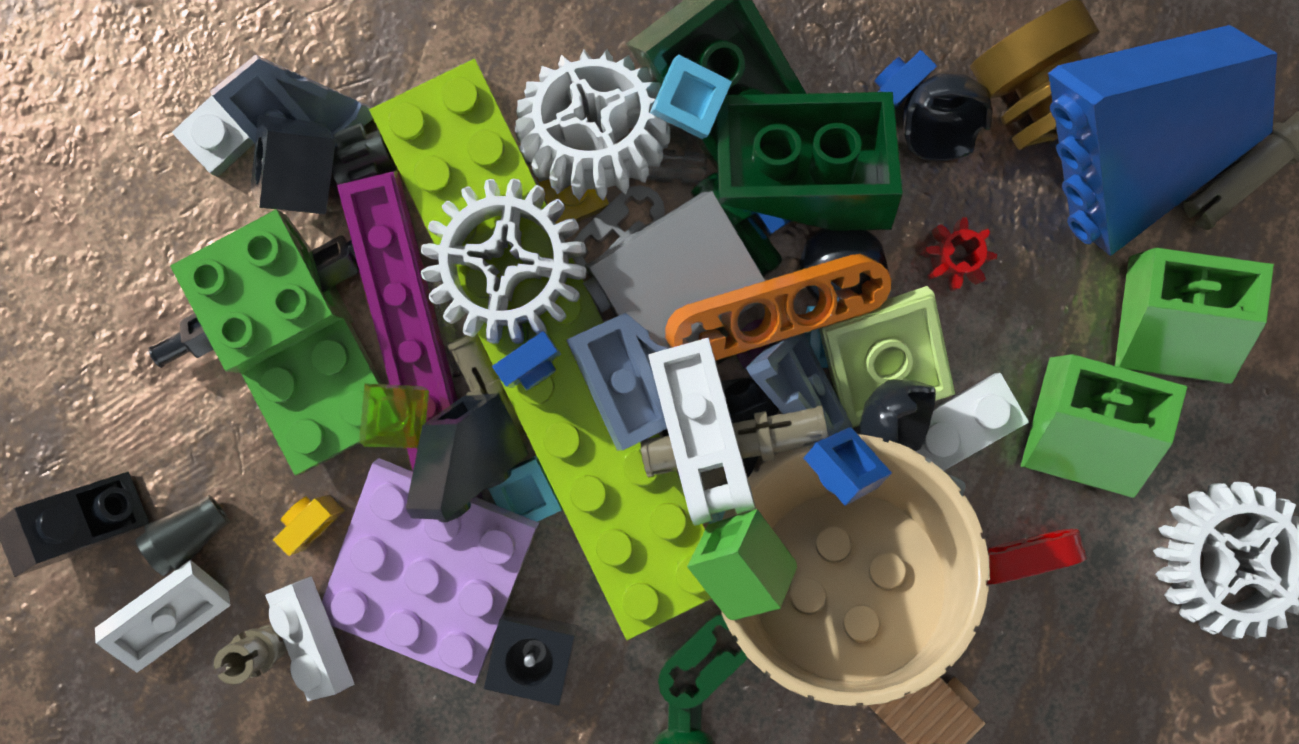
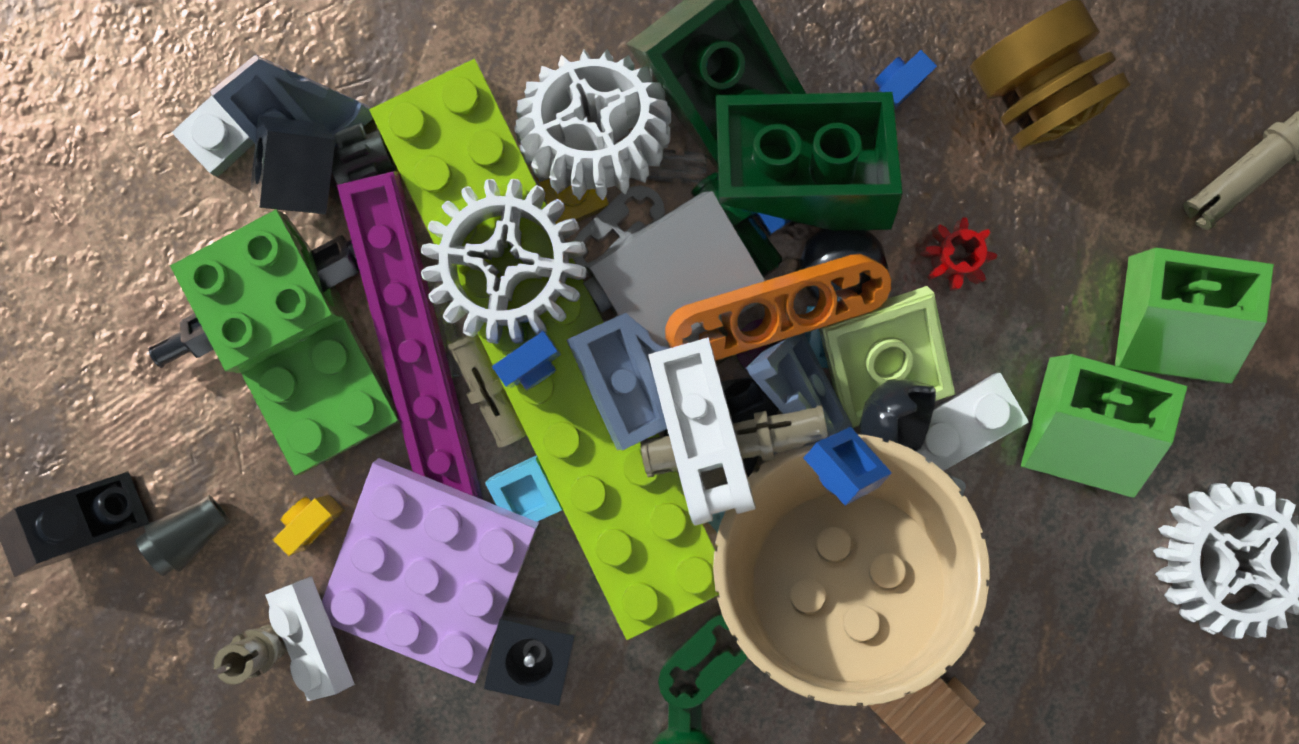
white plate [95,560,231,673] -> none
clear neon green plate [359,383,429,448] -> none
black slope [406,393,529,523] -> none
medium azure plate [650,54,732,139] -> none
bright green panel [687,509,797,620] -> none
black hair [903,74,993,162] -> none
red beam [986,529,1087,585] -> none
blue slope [1048,25,1277,256] -> none

